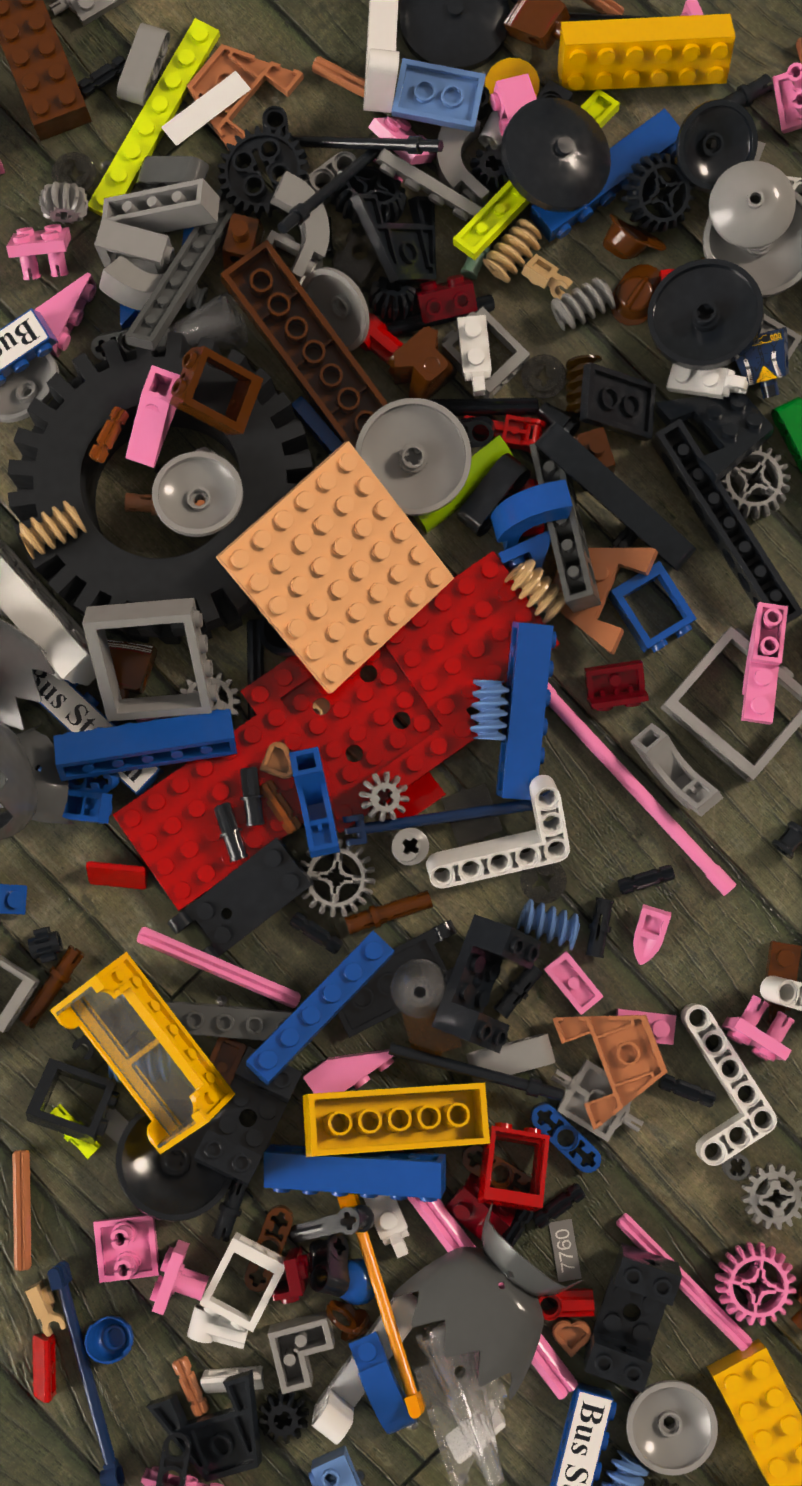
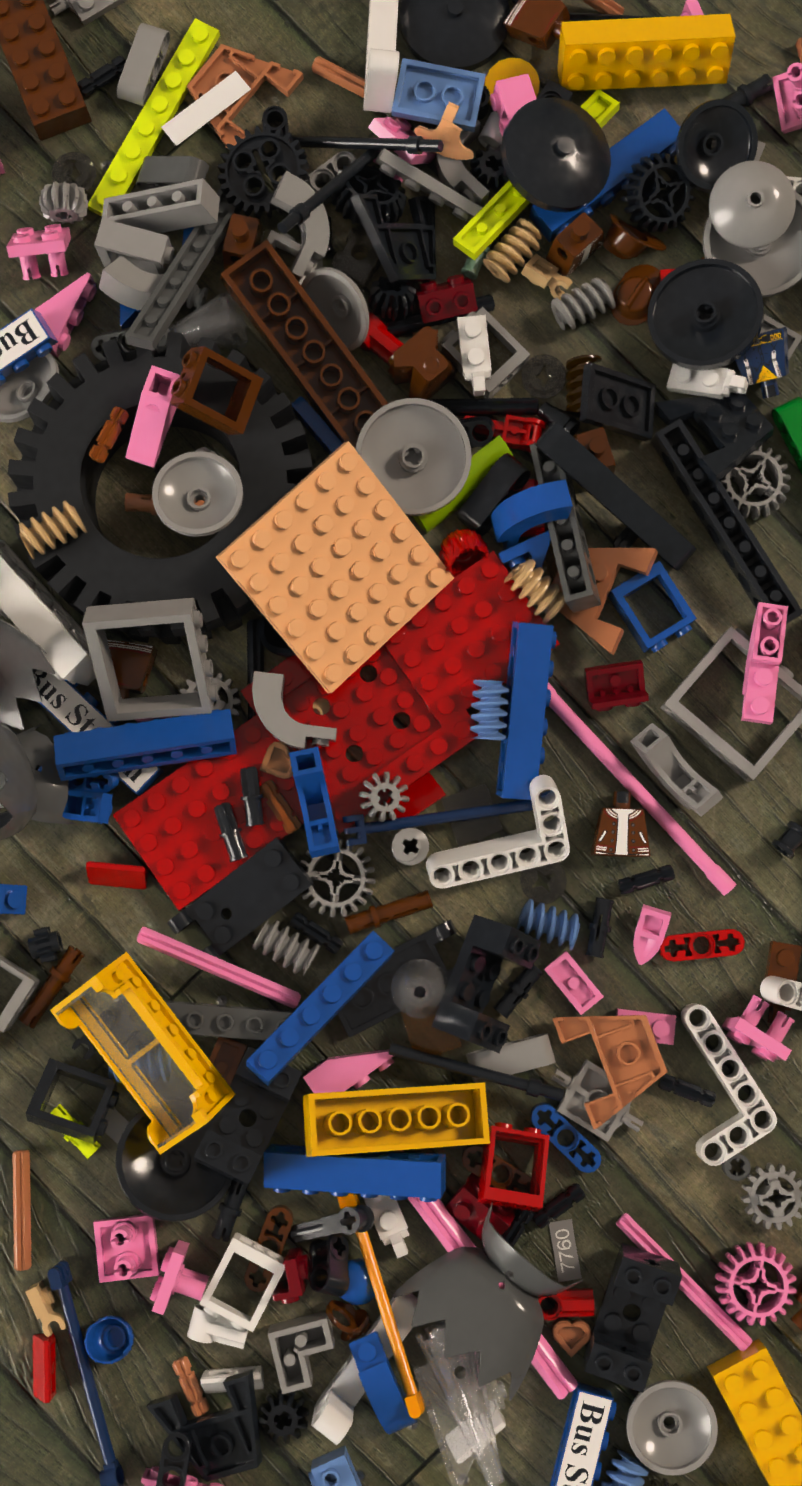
none -> light grey arch [252,671,337,750]
none -> light grey piece [252,920,320,976]
none -> light nougat piece [414,101,474,160]
none -> red hair [439,529,489,577]
none -> reddish brown torso [546,212,604,277]
none -> torso [591,791,650,857]
none -> red beam [659,929,745,962]

